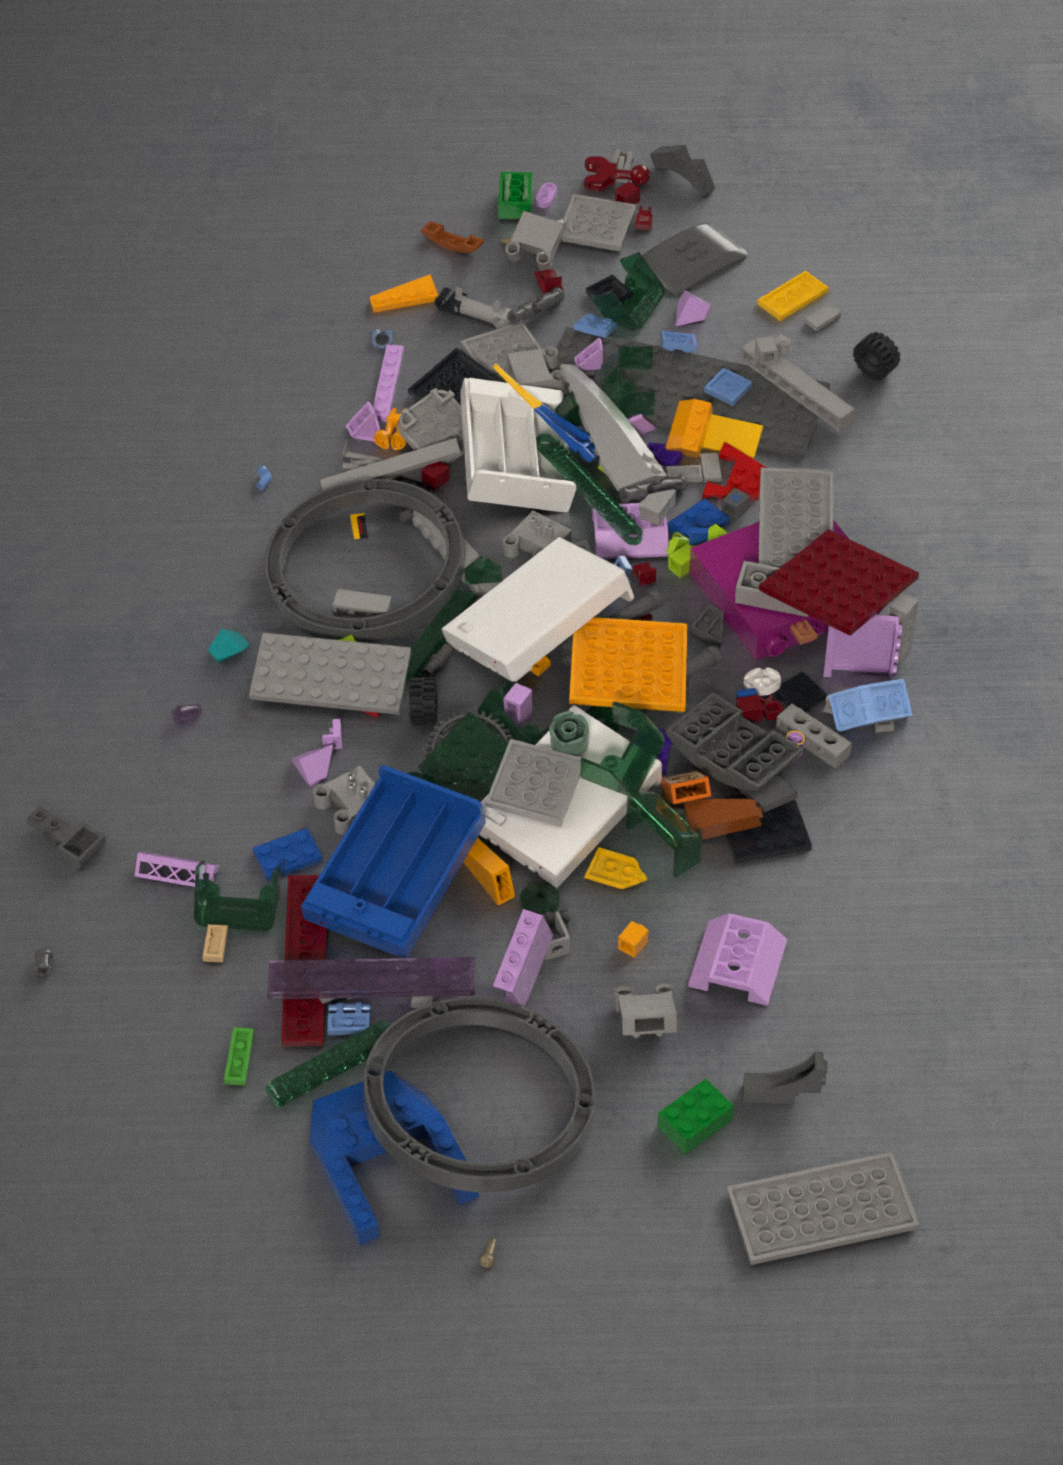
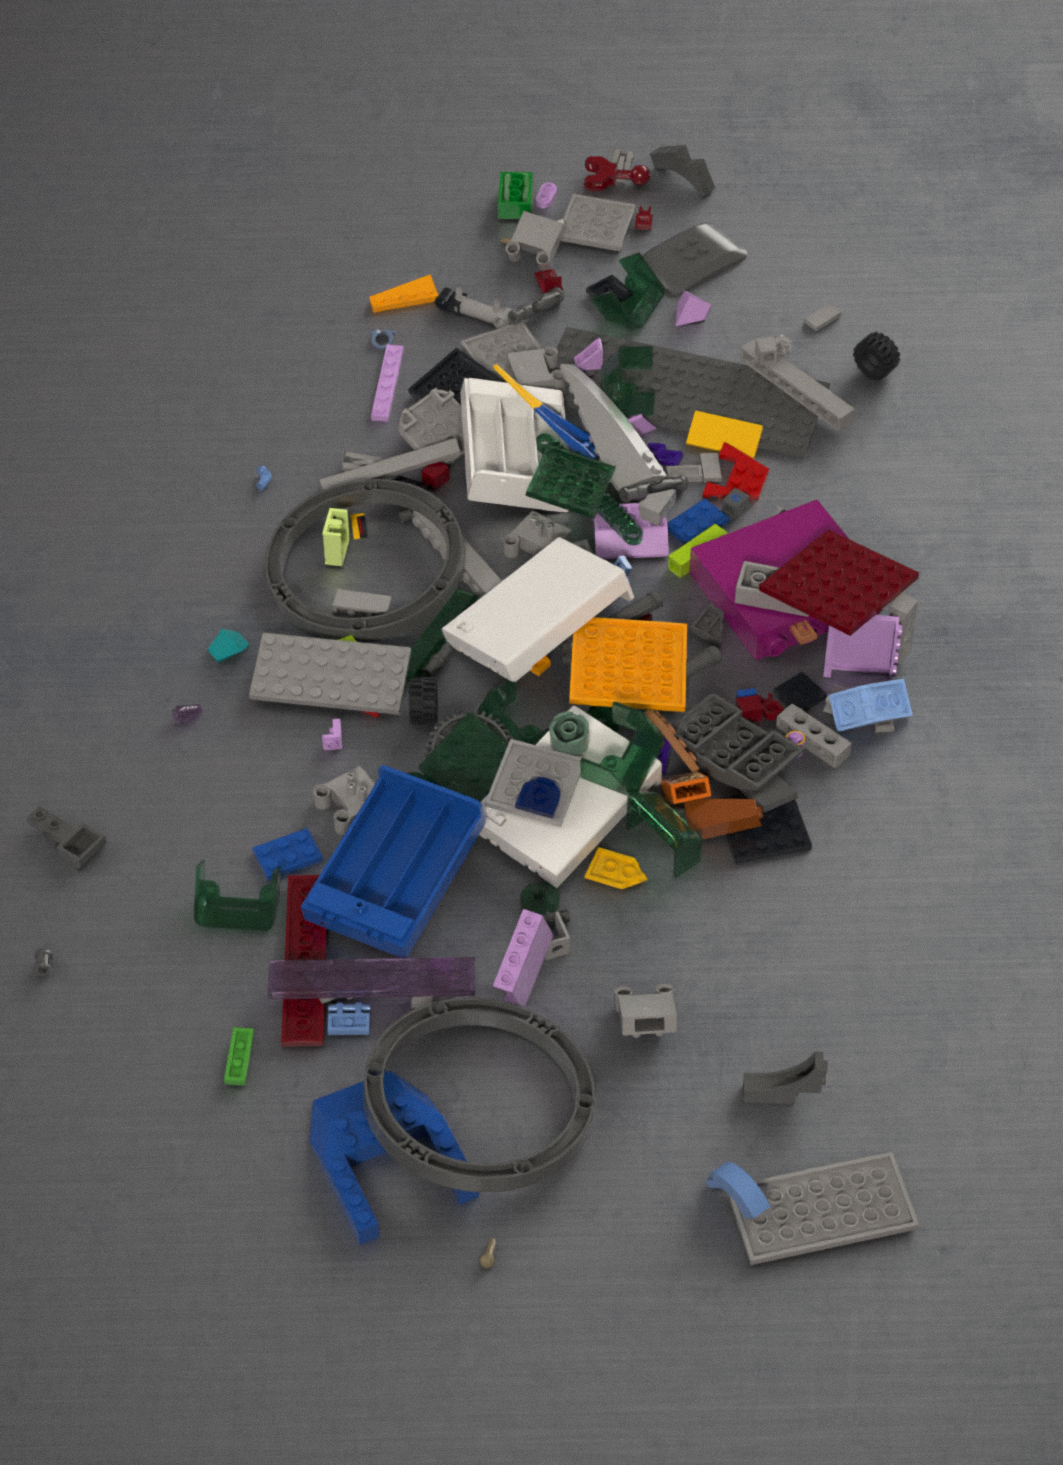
lavender fence [134,852,219,890] -> none
tan plate [202,924,229,963] -> none
clear green beam [265,1020,391,1107] -> none
lavender slope [292,744,334,787] -> none
lavender slope [346,401,380,441] -> none
light orange piece [374,408,406,450] -> none
dark orange slope [421,221,484,253] -> none
light orange slope [463,838,515,906] -> none
clear green slope [464,555,502,584] -> none
lavender brick [504,683,532,730] -> none
clear green slope [555,393,582,426] -> none
medium blue plate [573,314,618,338] -> none
dark red brick [615,181,640,204] -> none
light orange brick [618,921,649,958] -> none
dark red bracket [631,562,657,586] -> none
green brick [657,1078,734,1154] -> none
medium blue plate [660,330,697,353] -> none
light orange slope [666,399,713,459] -> none
lime bracket [666,532,689,555] -> none
lavender slope [688,913,787,1006] -> none
blue tile [689,527,708,545] -> none
medium blue plate [704,368,752,406] -> none
white tile [743,667,781,696] -> none
yellow tile [757,271,829,321] -> none
light grey plate [758,468,833,568] -> none
none -> yellowish green window [322,508,350,566]
none -> clear blue tile [515,777,560,819]
none -> clear green plate [525,444,616,519]
none -> medium nougat plate [644,709,699,773]
none -> medium blue arch [705,1162,771,1218]

